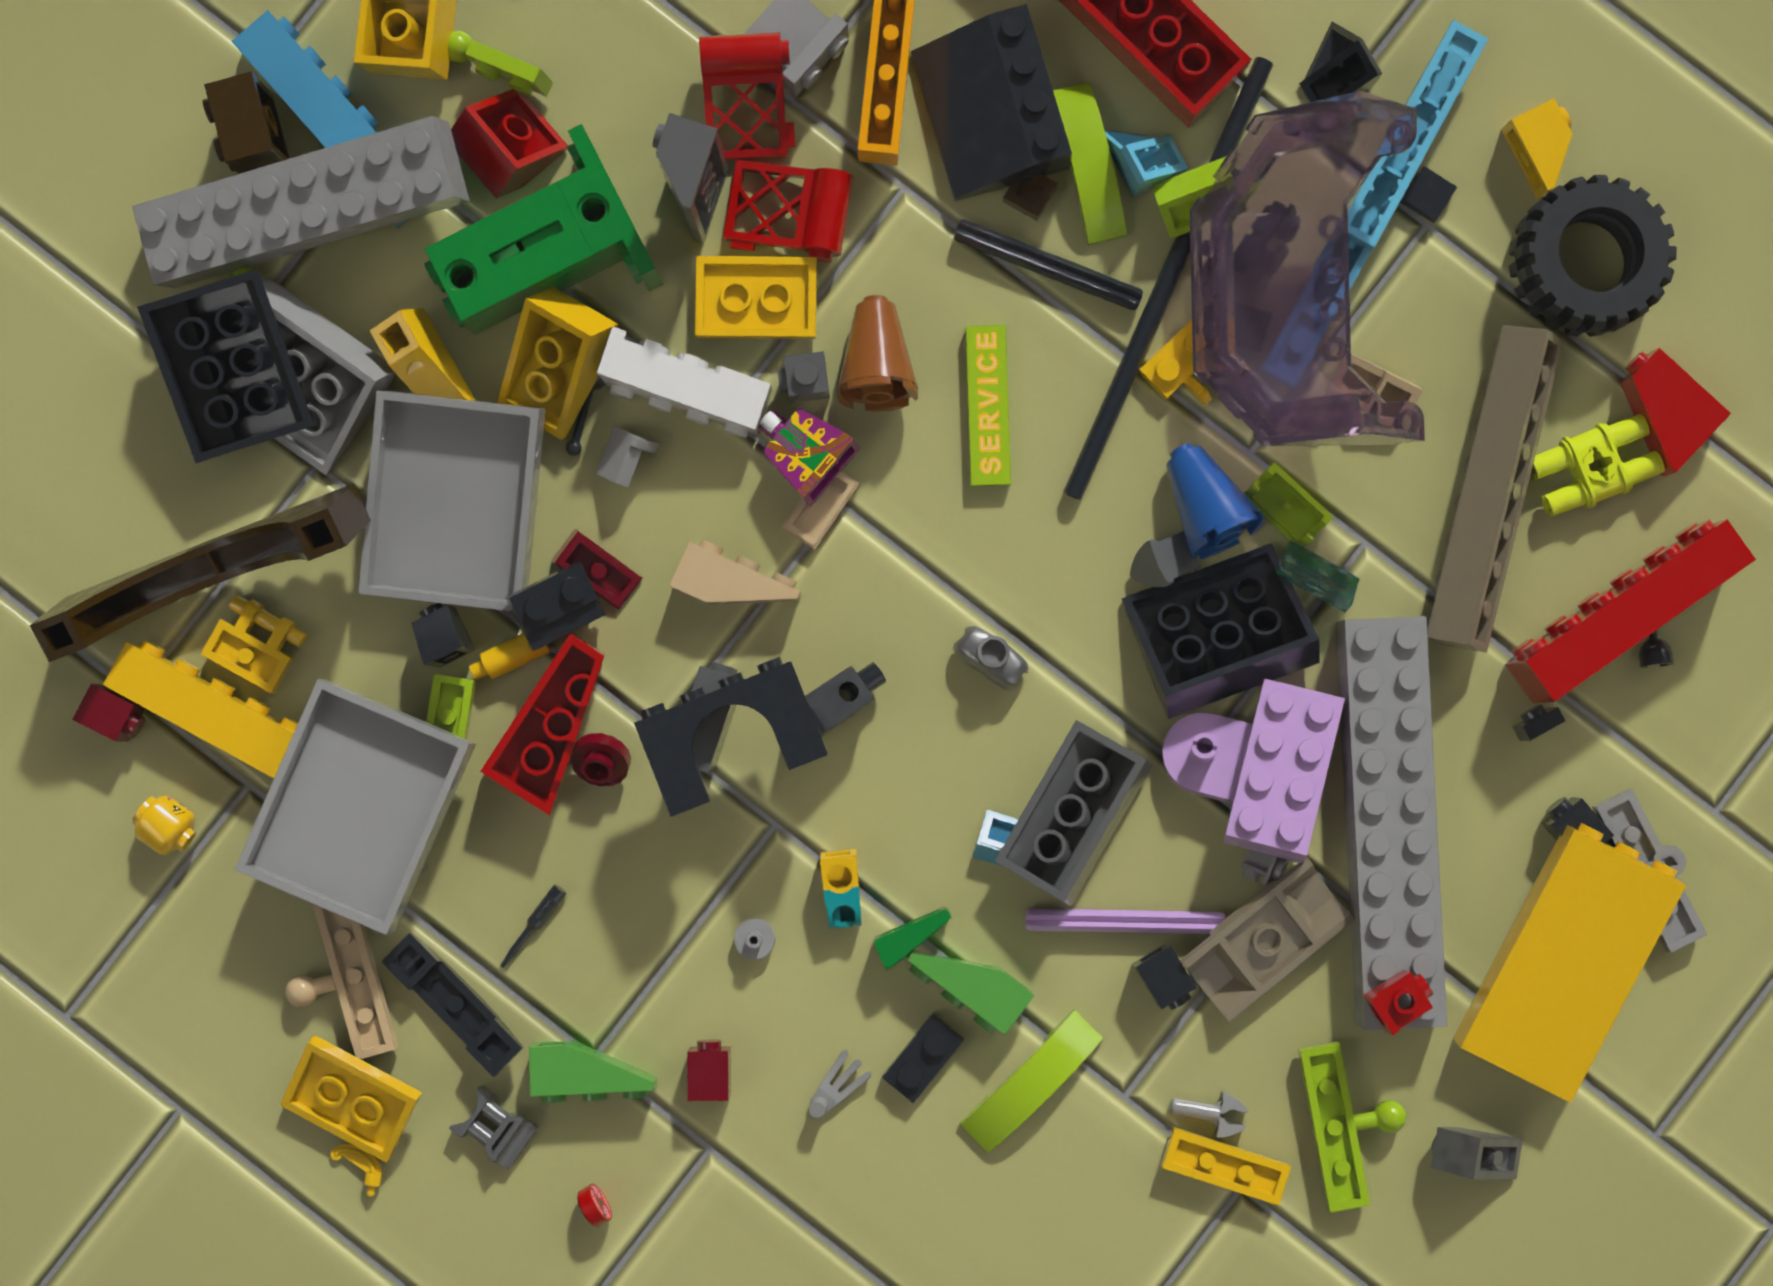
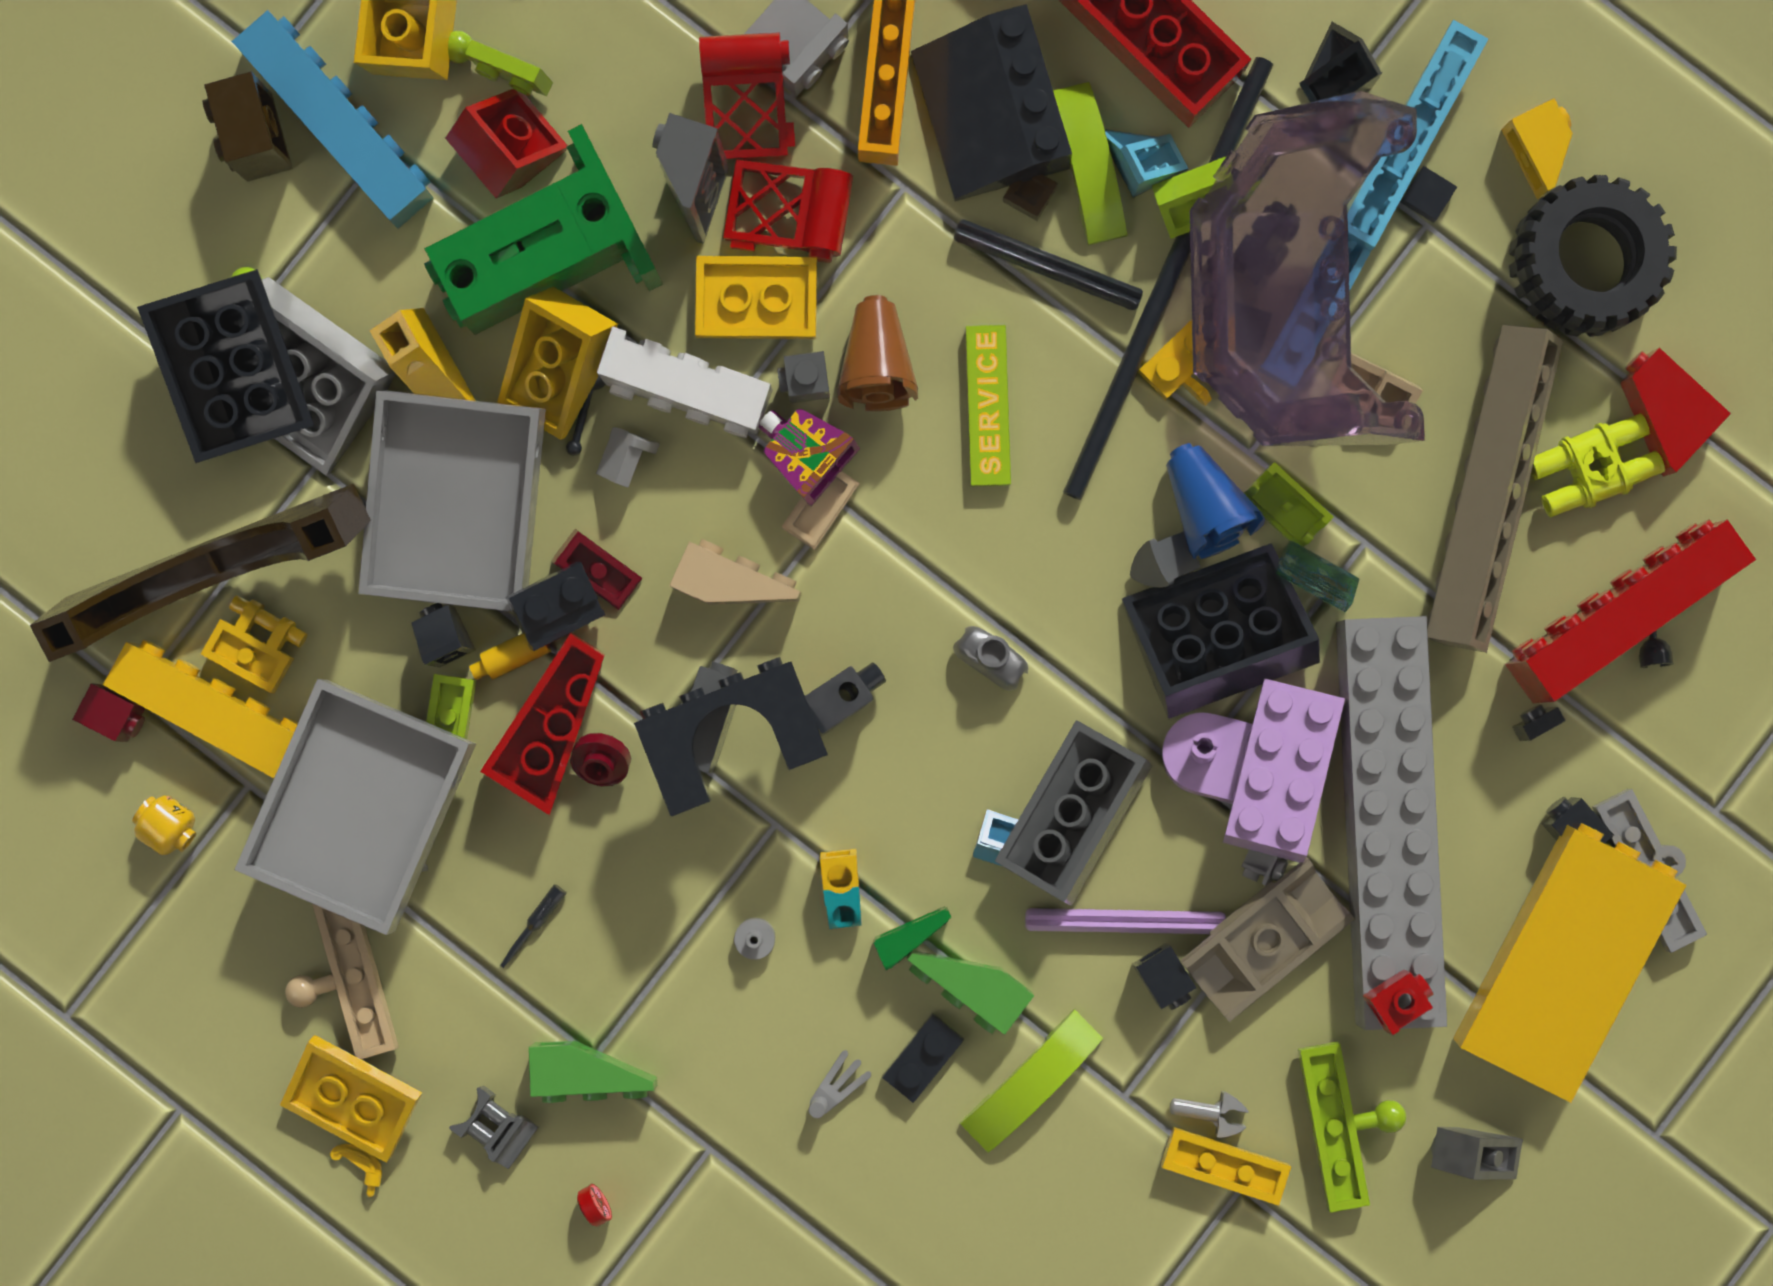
light grey brick [132,116,470,288] -> none
black slope [381,932,524,1078] -> none
dark red brick [687,1039,731,1101] -> none

